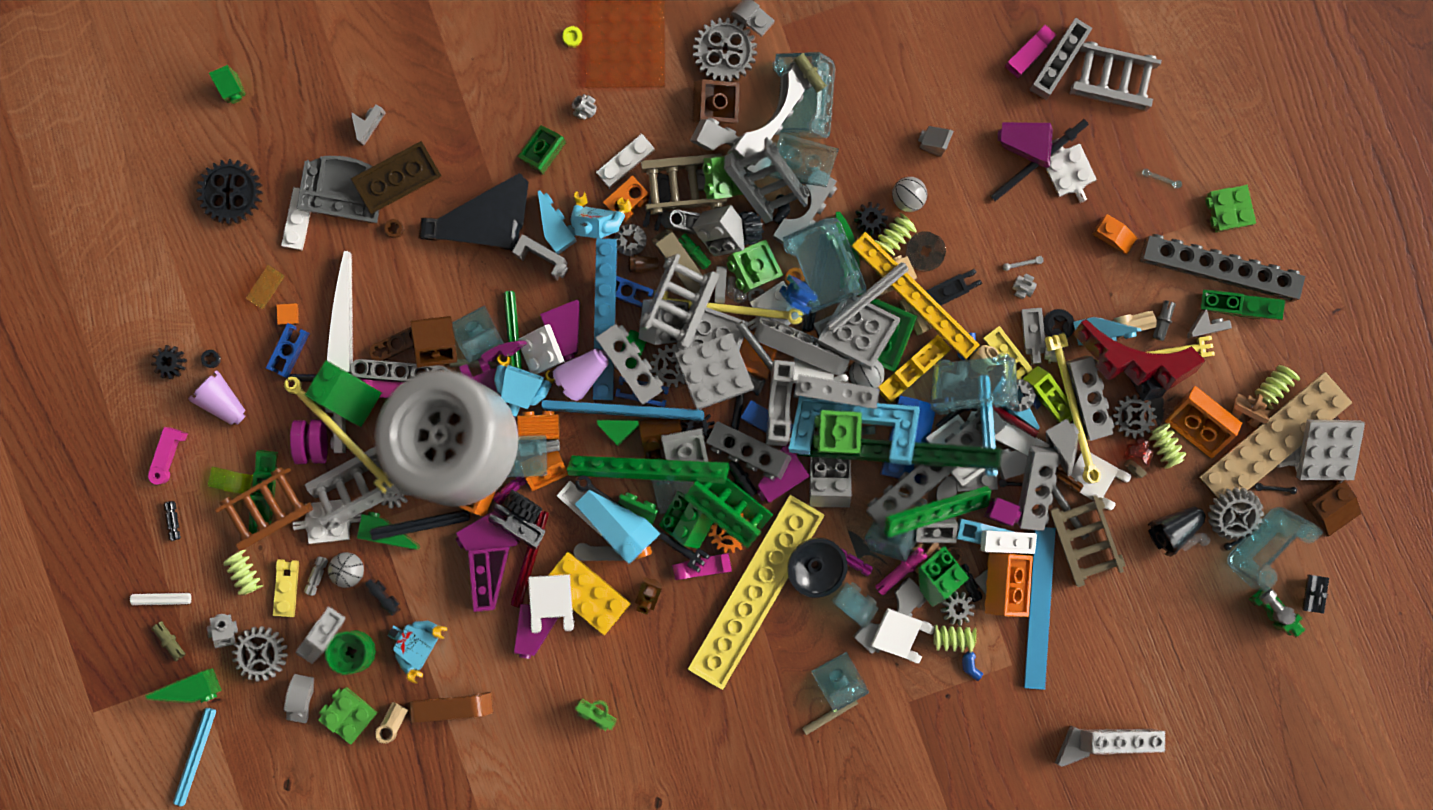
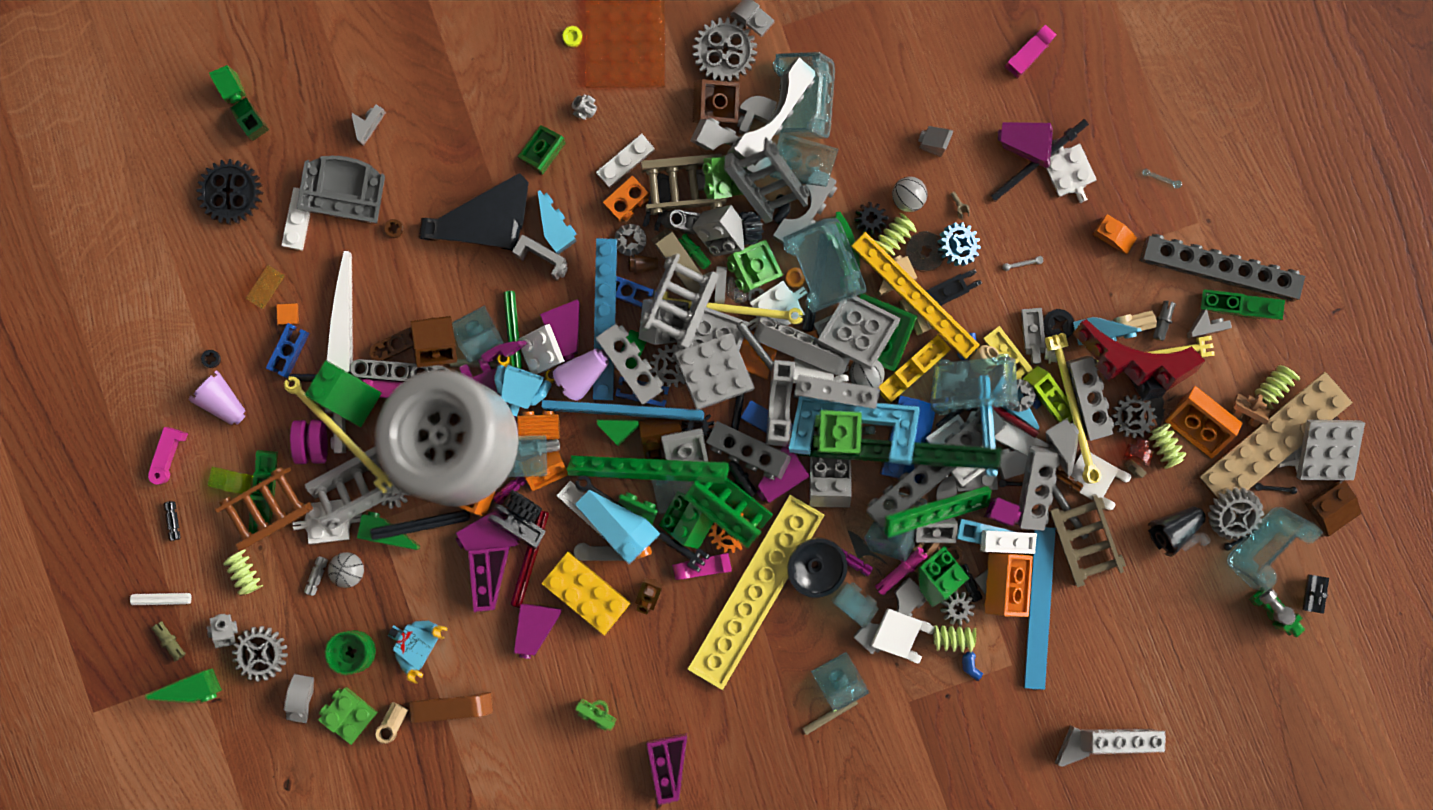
black gear [151,345,187,379] -> none
medium azure axle [173,708,216,806] -> none
light yellow plate [273,559,299,617] -> none
light grey panel [296,607,346,664] -> none
dark brown plate [351,141,441,214] -> none
black plate [365,579,401,616] -> none
white flag [529,575,574,633] -> none
medium azure torso [571,191,632,239] -> none
dark grey bush [748,372,766,396] -> none
blue piece [779,274,817,315] -> none
olive pin [793,53,827,93] -> none
light grey axle [827,262,909,333] -> none
light grey gear [1012,273,1037,299] -> none
light grey brick [1029,18,1092,100] -> none
light grey fence [1070,41,1162,111] -> none
bright green plate [1206,185,1256,233] -> none
none -> dark green slope [230,97,269,141]
none -> magenta wedge [647,733,687,804]
none -> light grey brick [737,96,777,135]
none -> gear [938,222,981,266]
none -> dark tan hand [951,192,970,220]

